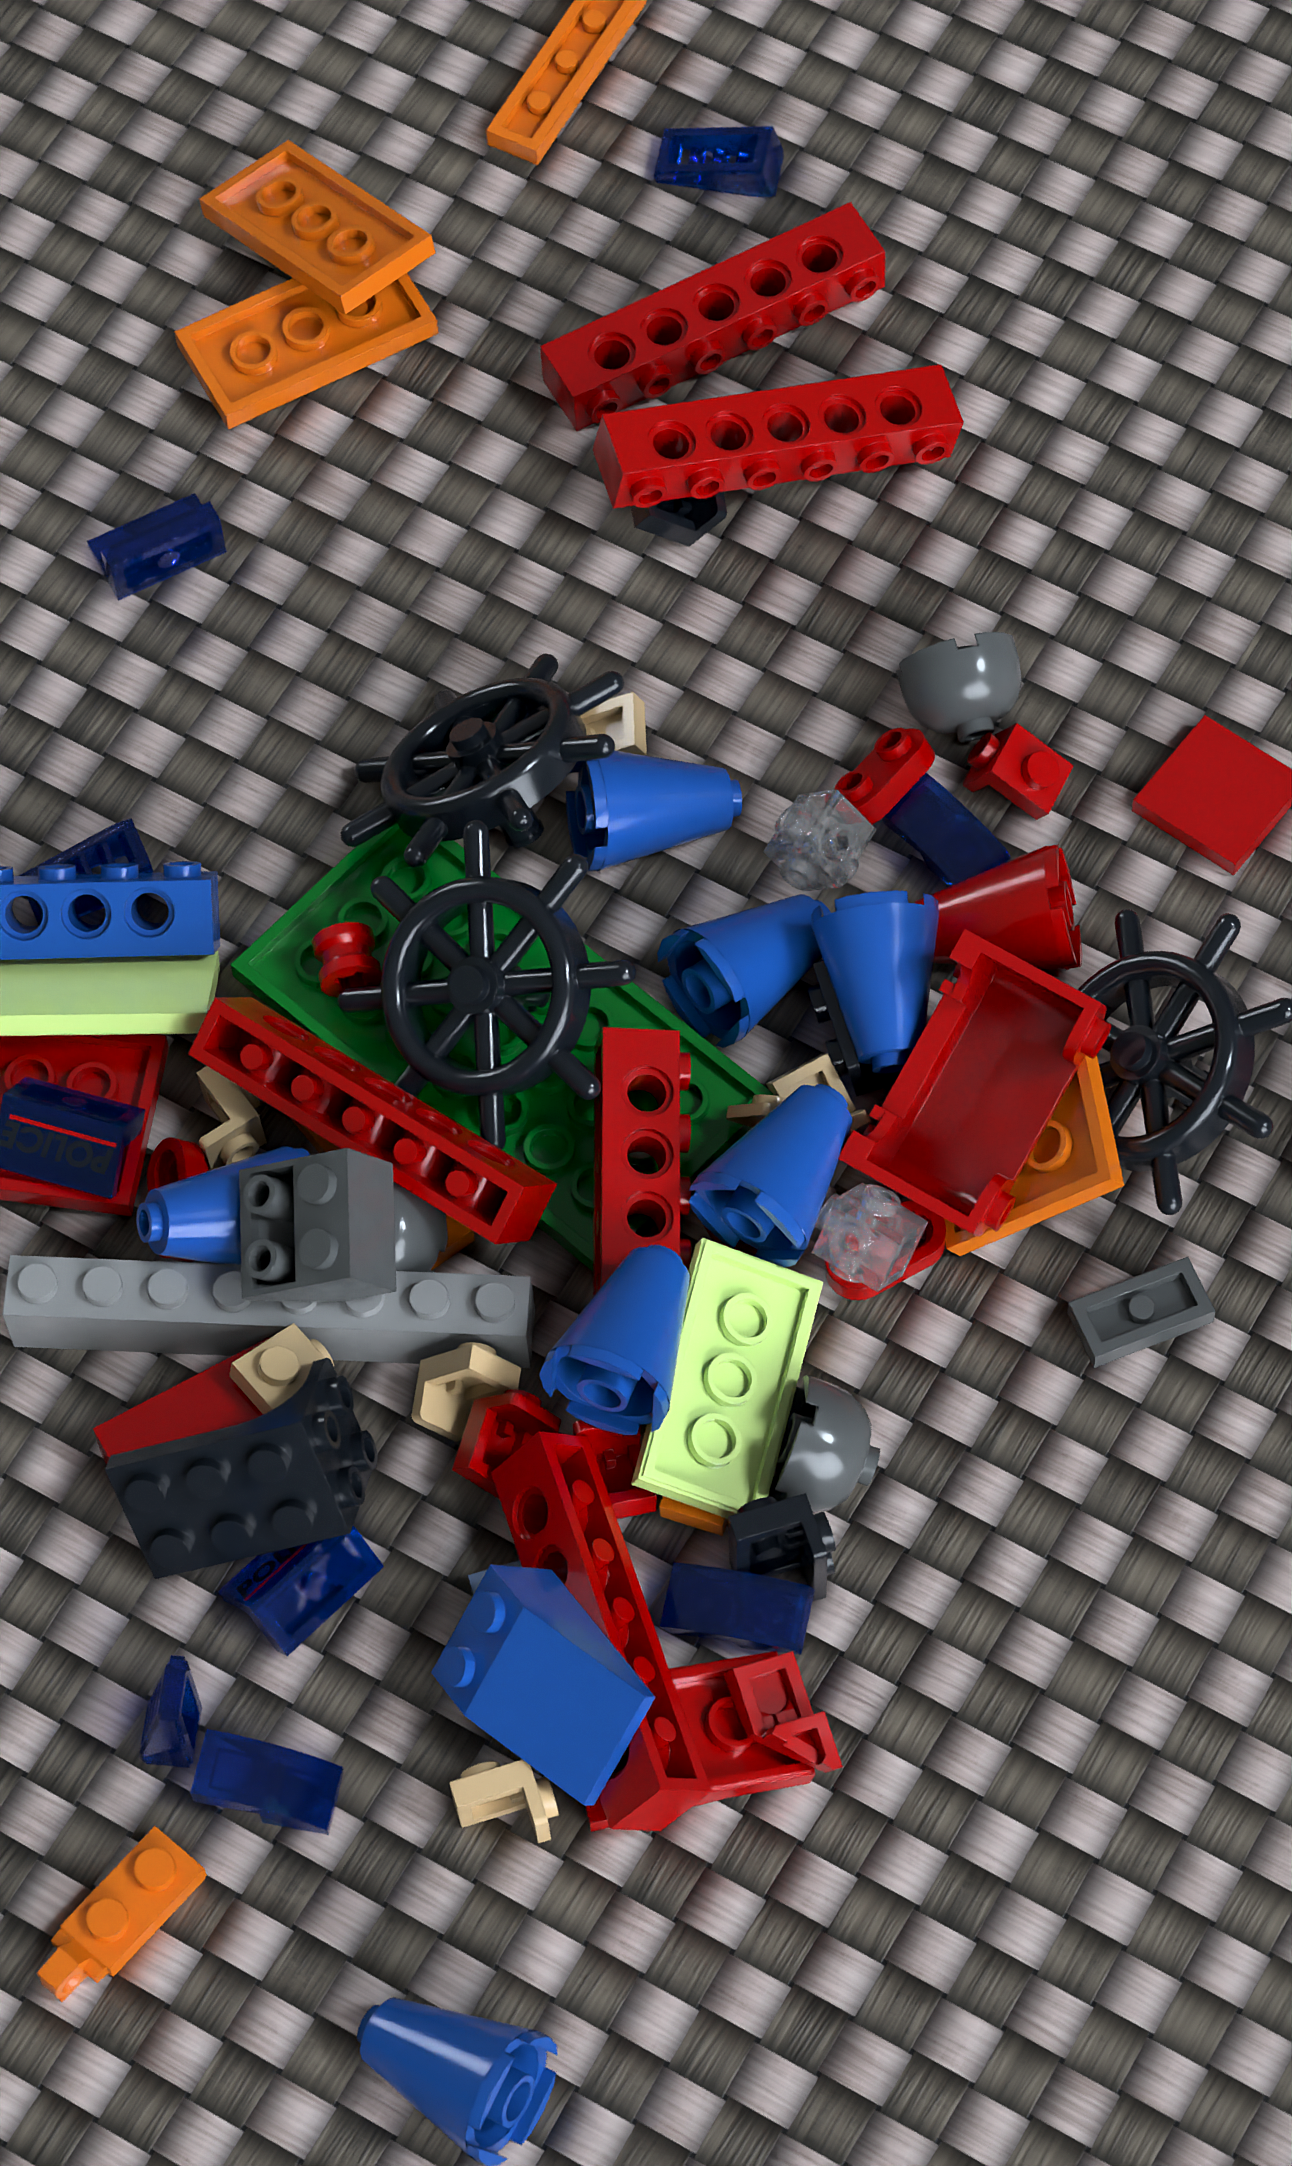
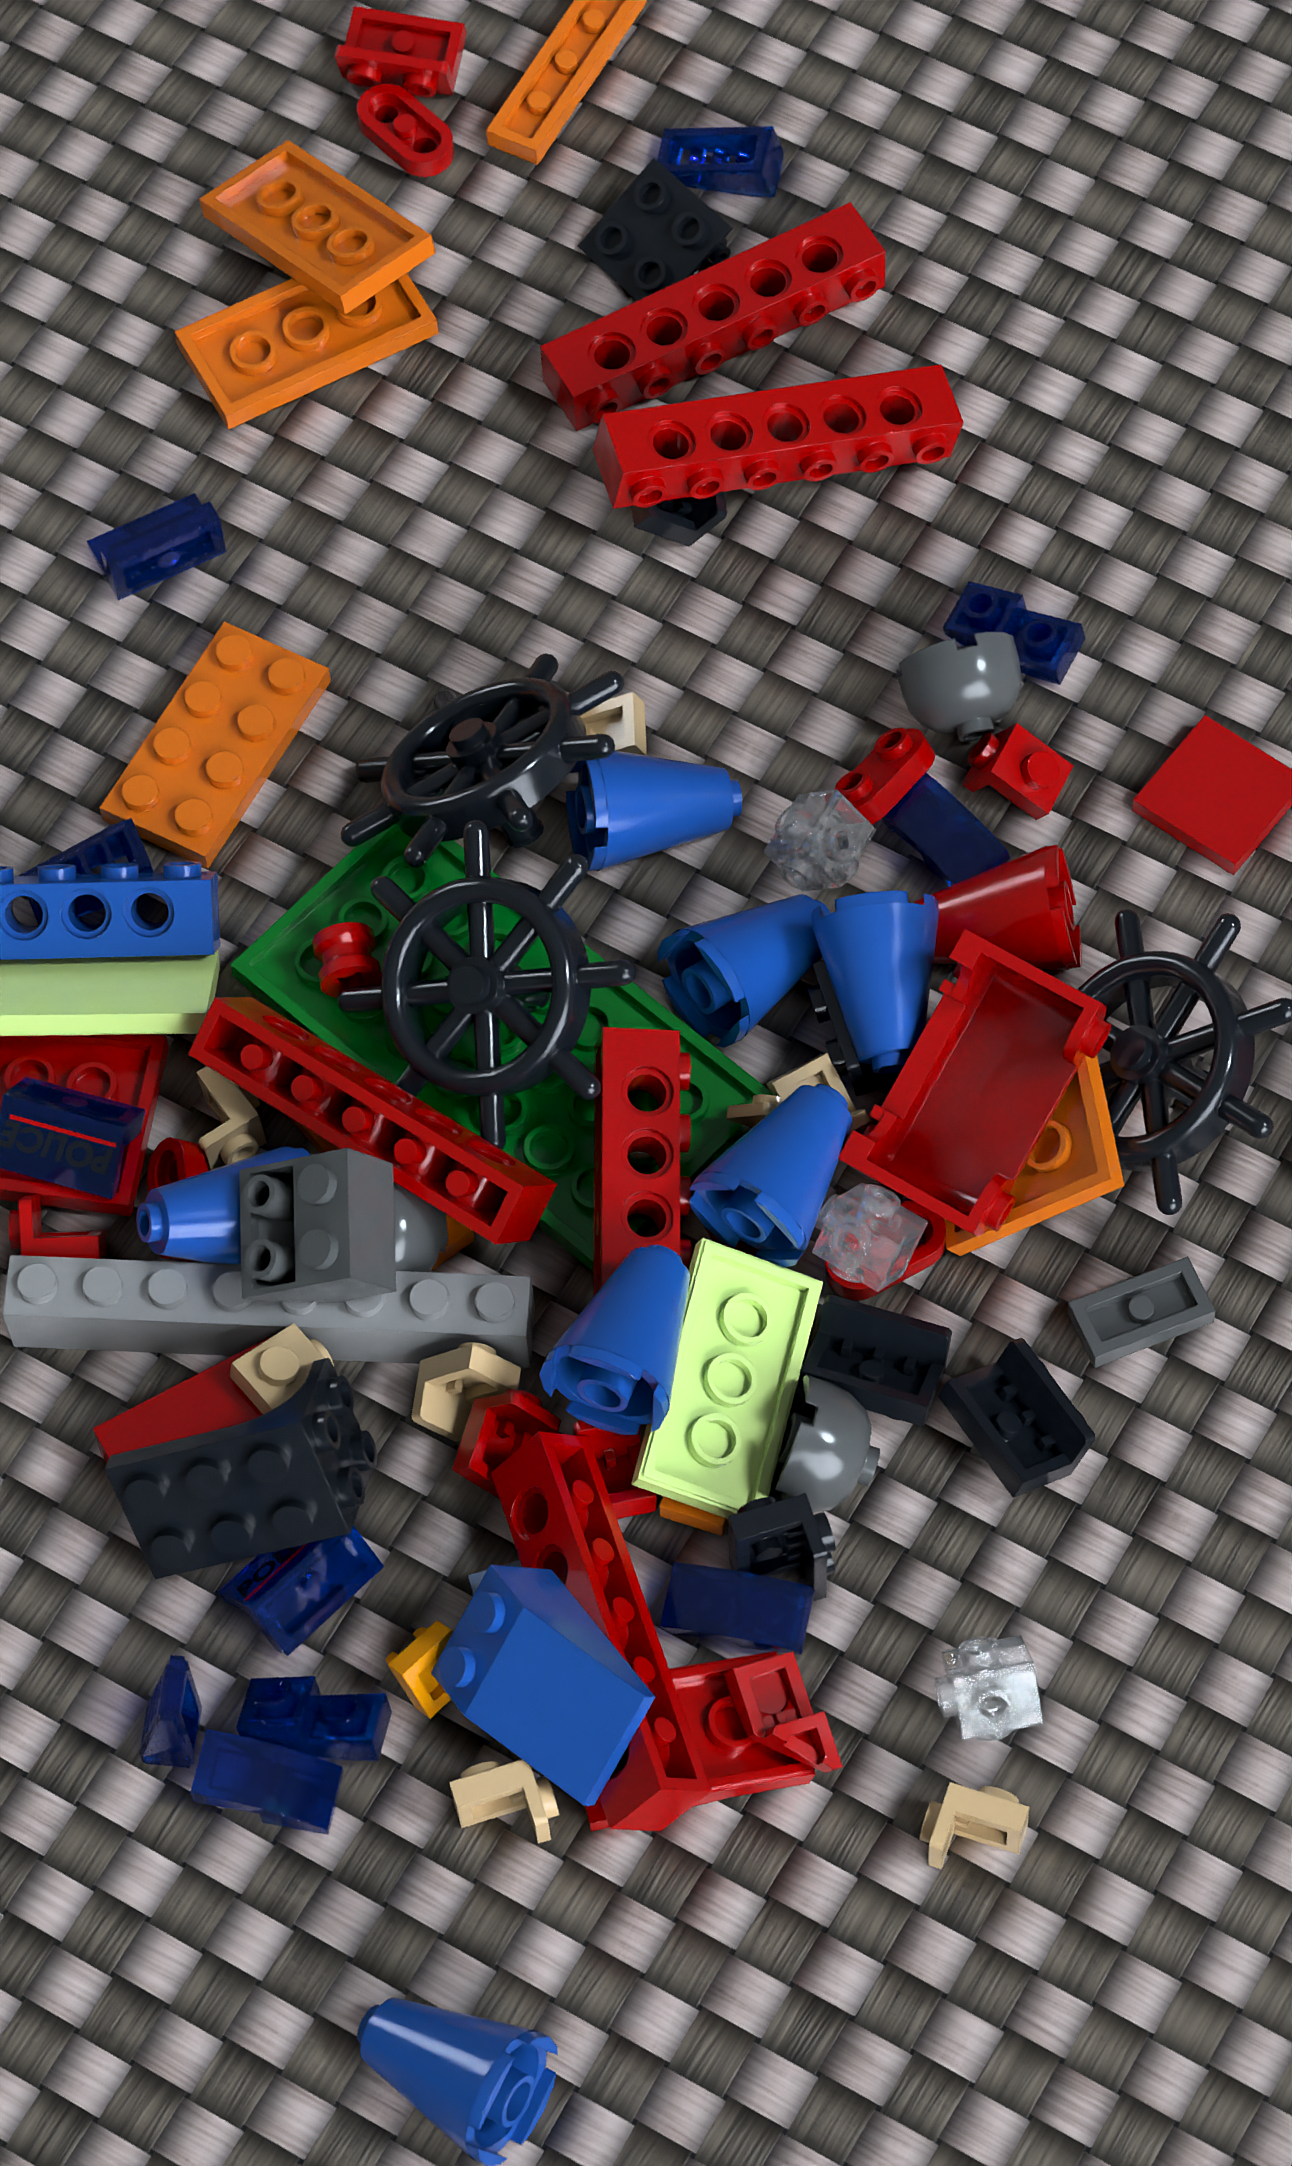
orange hinge [37,1826,207,2002] -> none
none -> red bracket [9,1194,107,1259]
none -> orange plate [100,622,331,869]
none -> clear blue slope [236,1676,392,1761]
none -> red bracket [335,6,467,98]
none -> red plate [357,84,454,177]
none -> light orange tile [386,1620,453,1719]
none -> black hinge [578,158,733,301]
none -> black bracket [798,1295,952,1427]
none -> tan bracket [919,1782,1029,1869]
none -> clear brick [934,1635,1043,1741]
none -> black bracket [938,1338,1095,1498]
none -> clear blue slope [943,581,1086,685]

